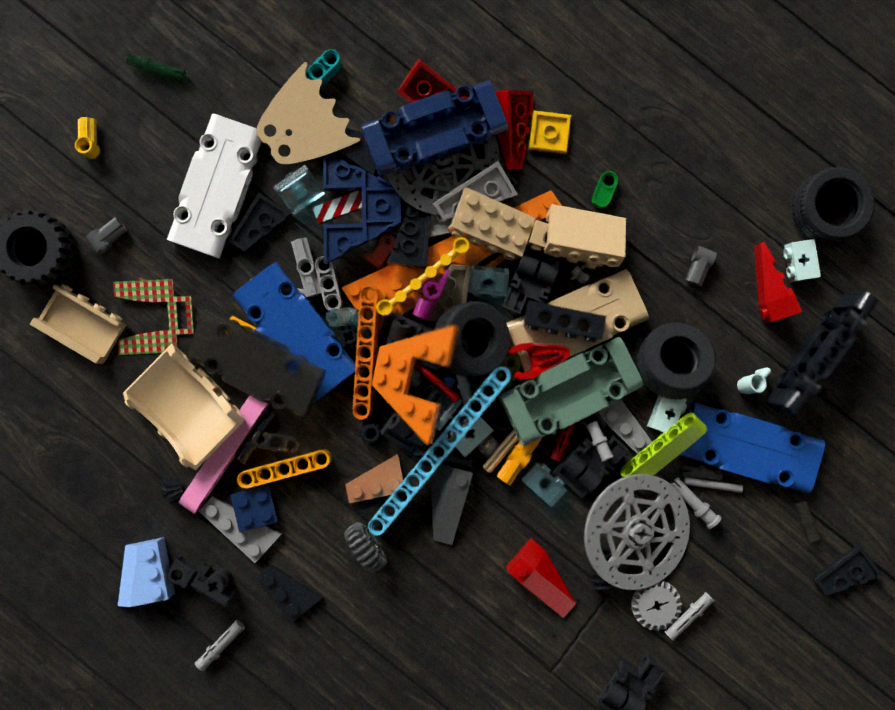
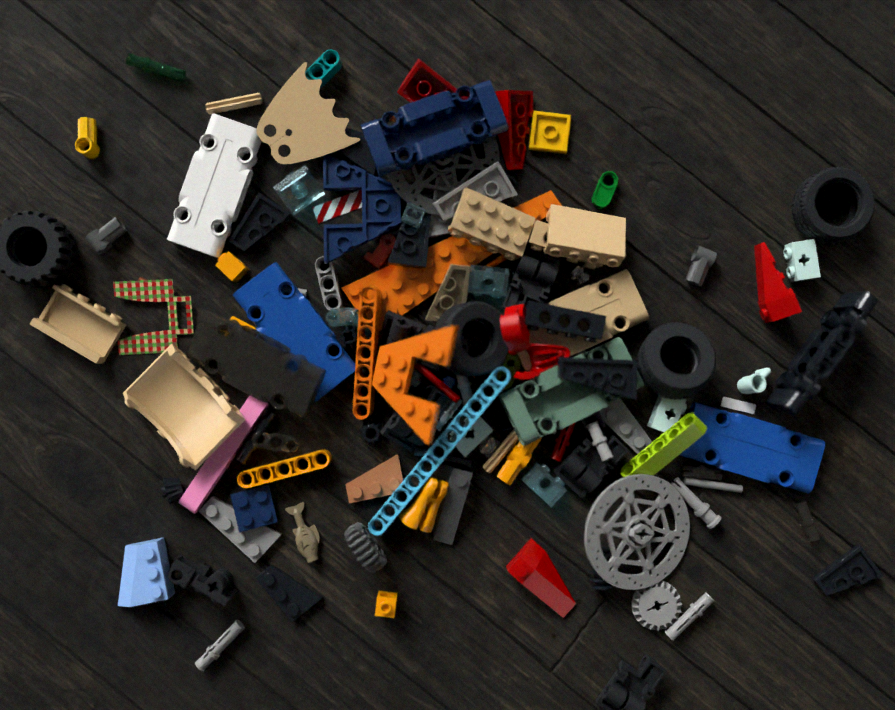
light grey piece [291,238,321,298] -> none
yellow bar [377,237,469,316] -> none
magenta panel [413,269,450,321] -> none
none -> tan axle [206,93,262,114]
none -> light orange brick [215,251,249,283]
none -> dark tan animal [285,502,319,563]
none -> light orange brick [375,591,398,618]
none -> light orange piece [399,477,448,533]
none -> clear light blue tile [401,202,426,228]
none -> red brick [500,304,530,351]
none -> black wing [557,357,637,400]
none -> white sticker [721,397,756,414]

